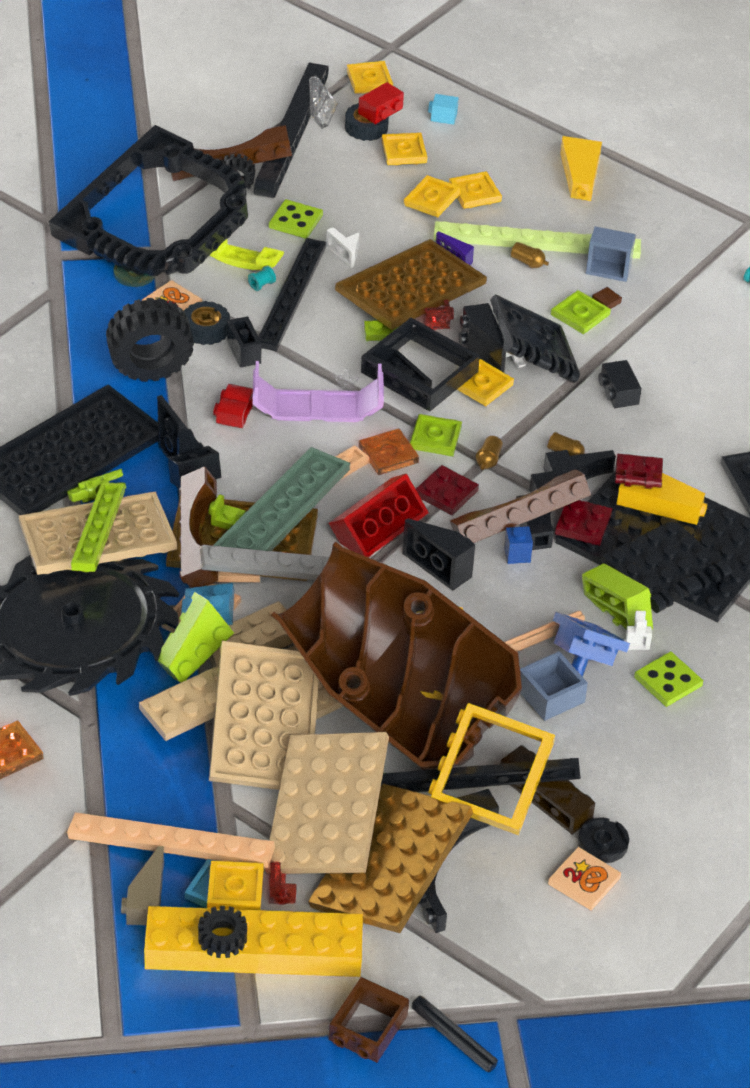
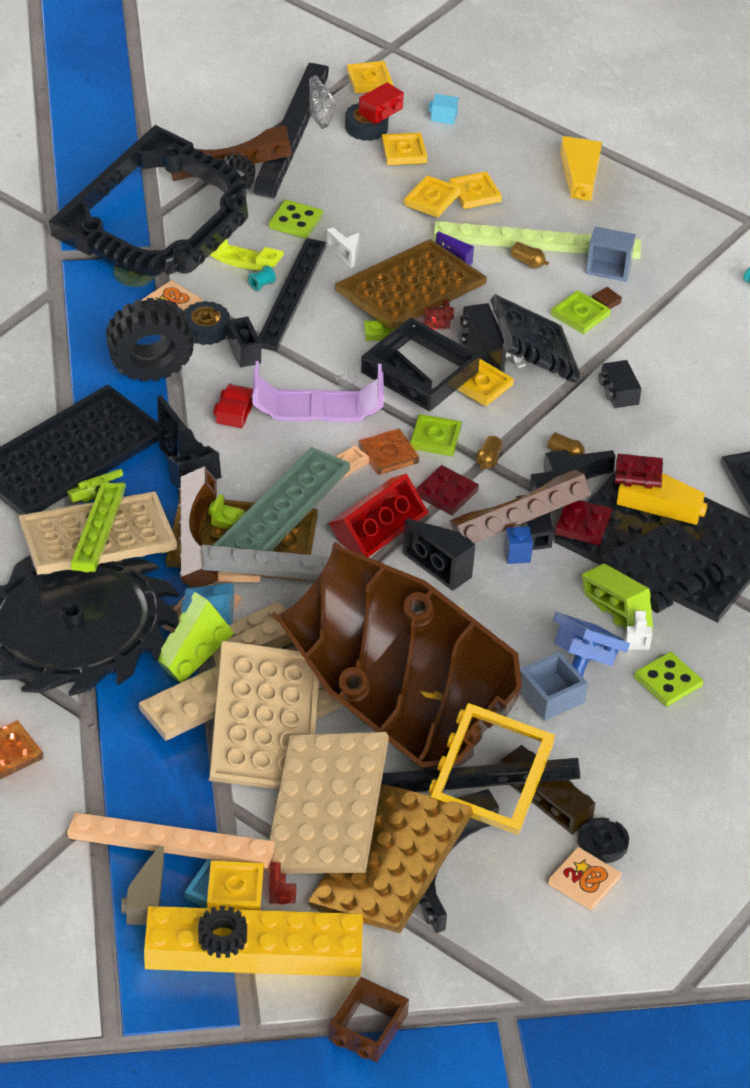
black axle [412,995,498,1072] -> none
light nougat axle [505,611,585,652] -> none

